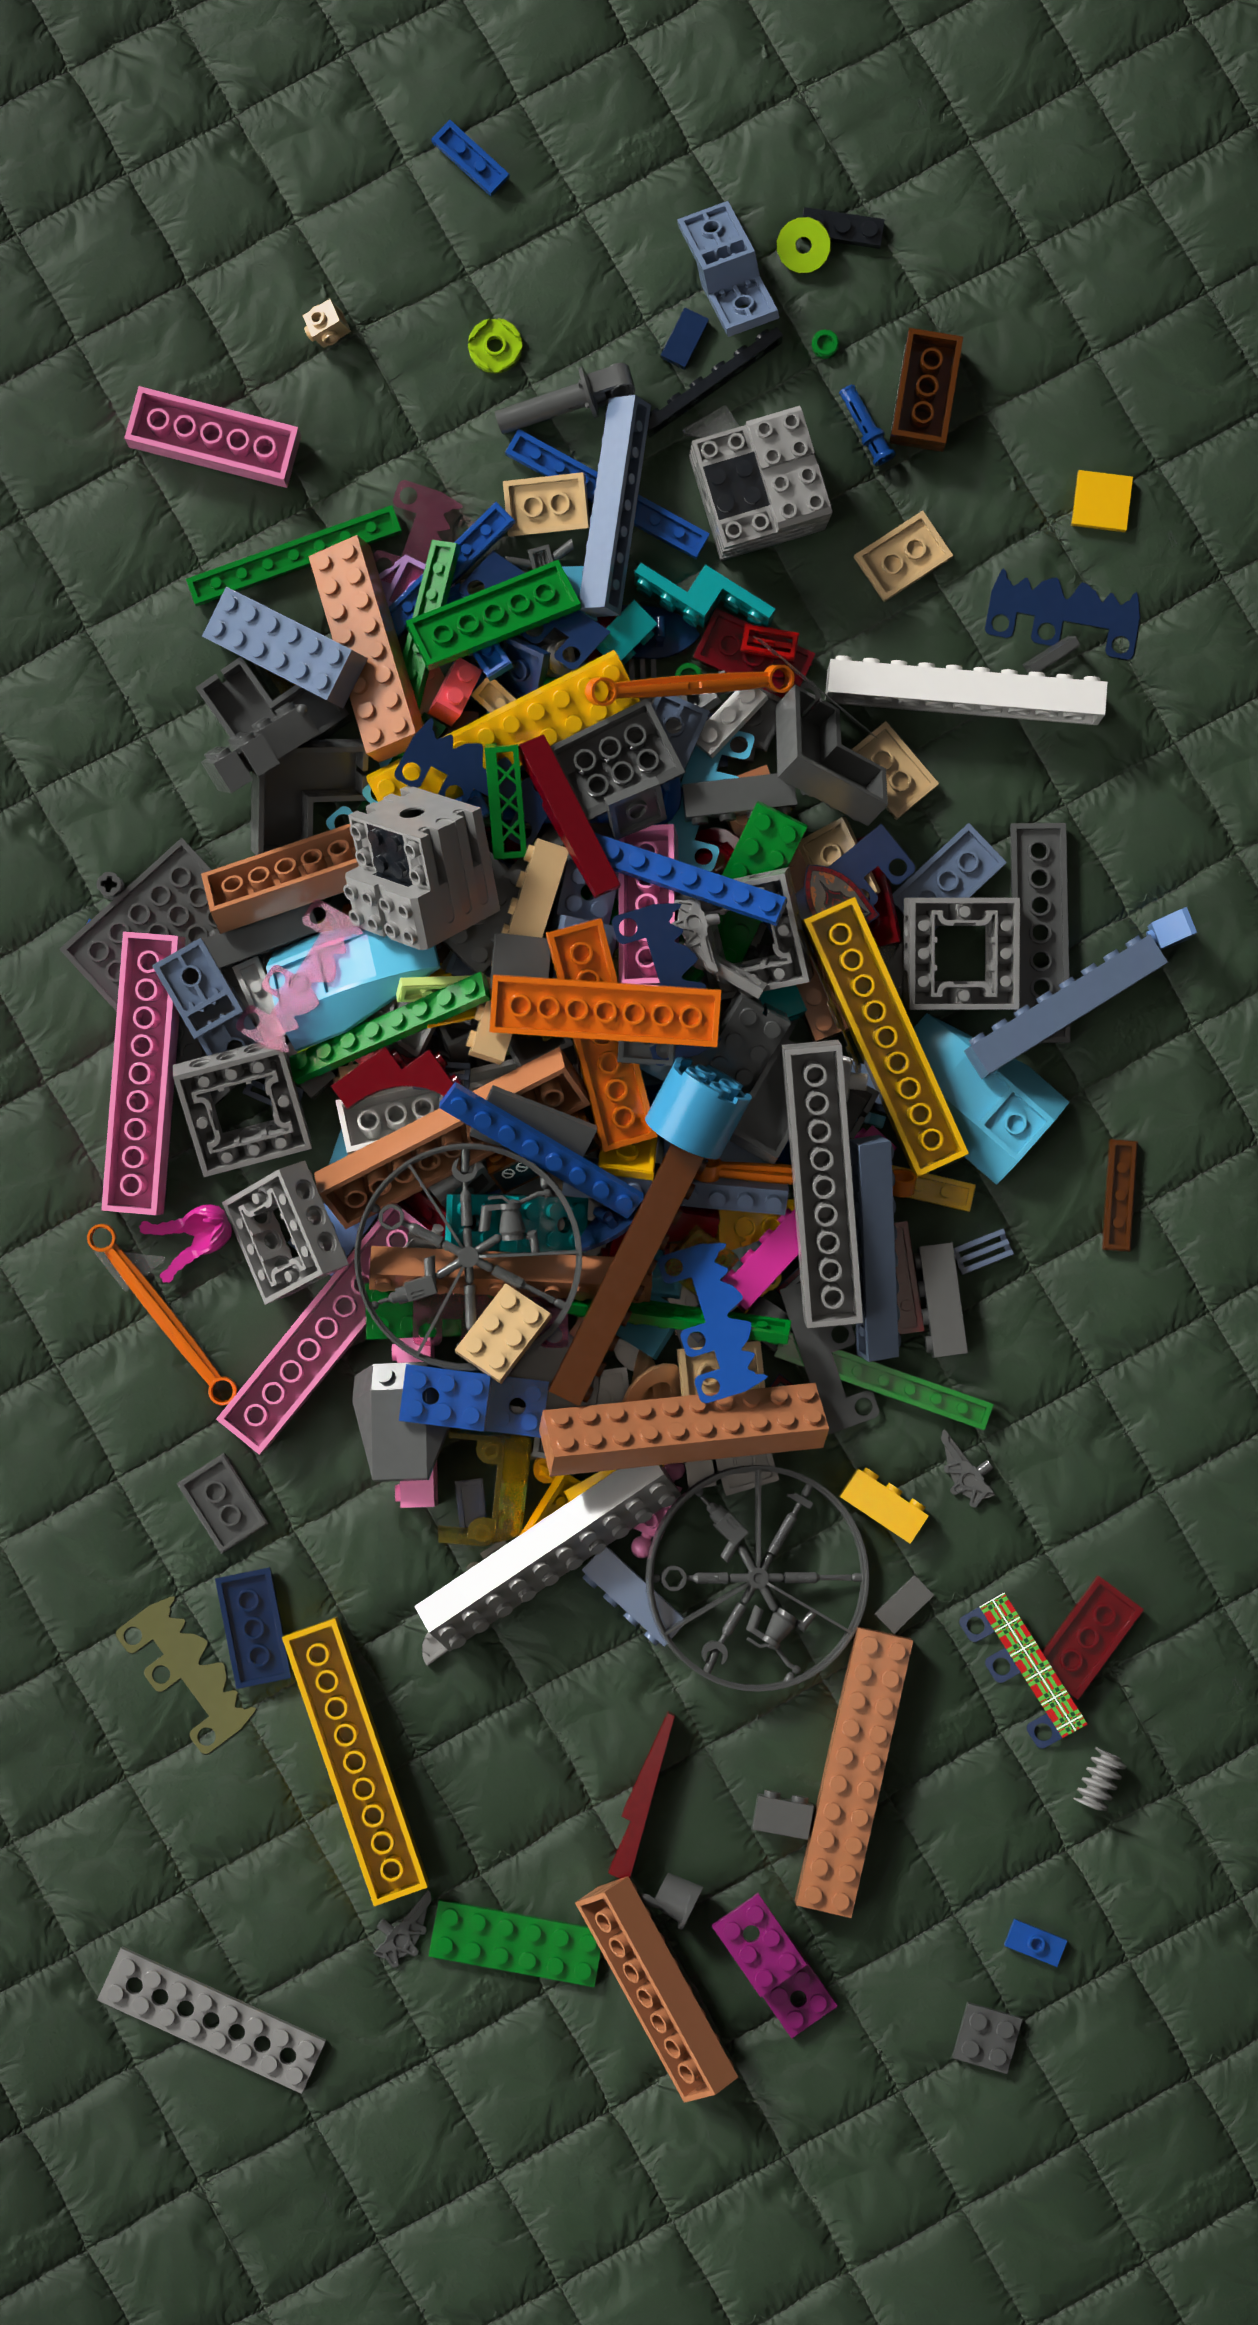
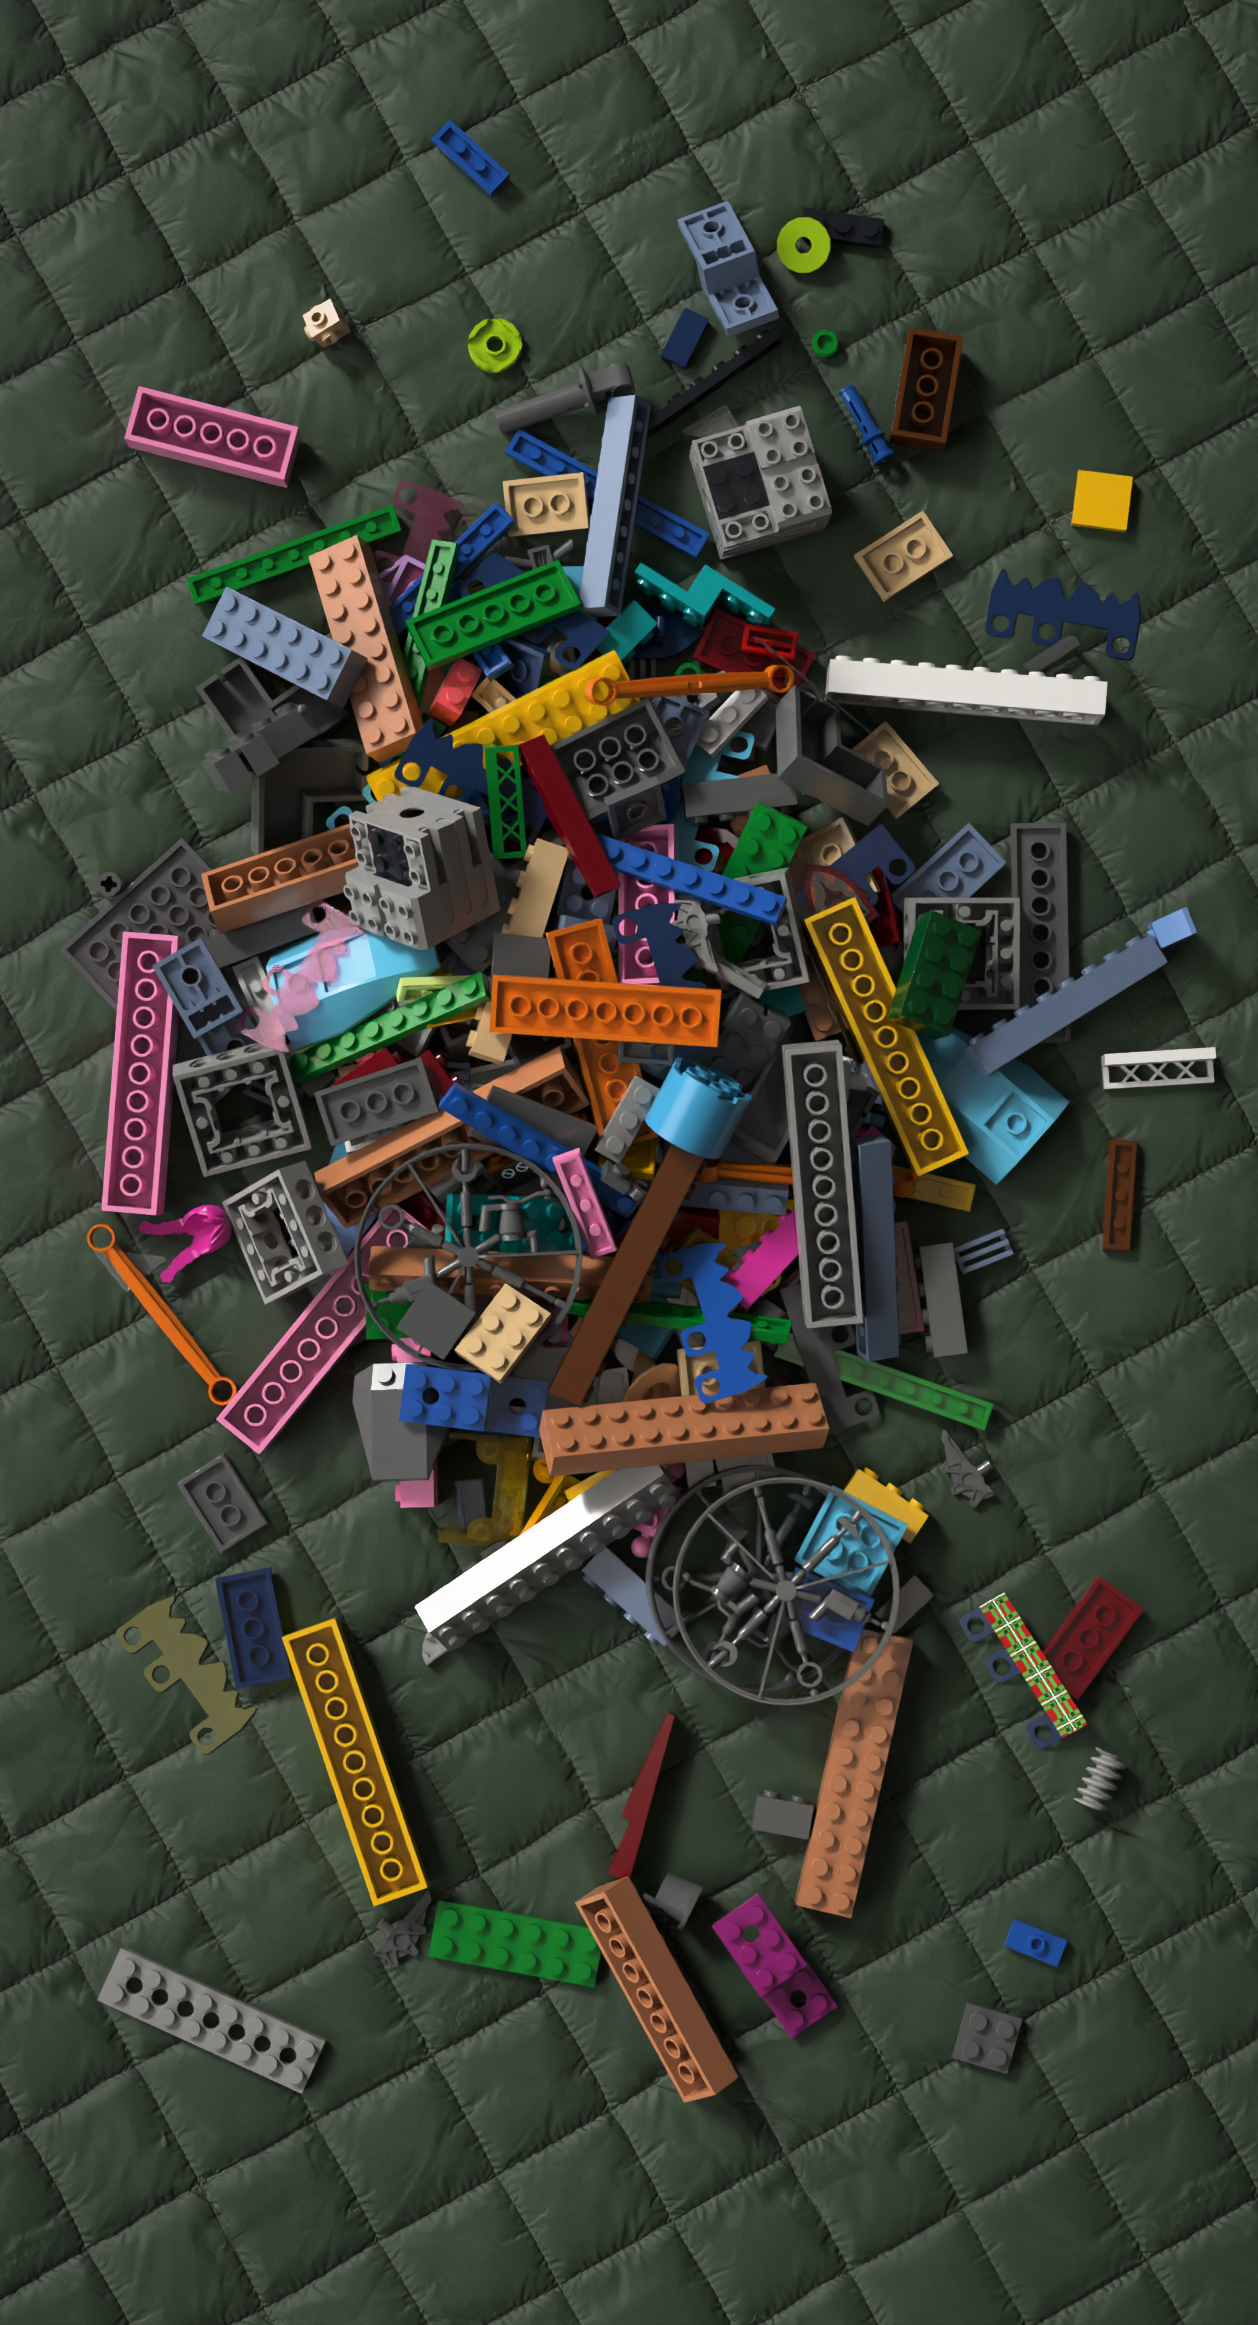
none -> dark grey plate [314,1057,439,1146]
none -> dark grey tile [396,1280,476,1360]
none -> bright pink tile [552,1148,618,1260]
none -> light grey plate [593,1075,660,1163]
none -> dark grey plate [601,1158,648,1202]
none -> dark grey piece [673,1477,900,1706]
none -> blue plate [774,1567,874,1652]
none -> medium azure plate [794,1485,908,1598]
none -> dark green brick [887,910,981,1039]
none -> white fence [1101,1047,1216,1090]

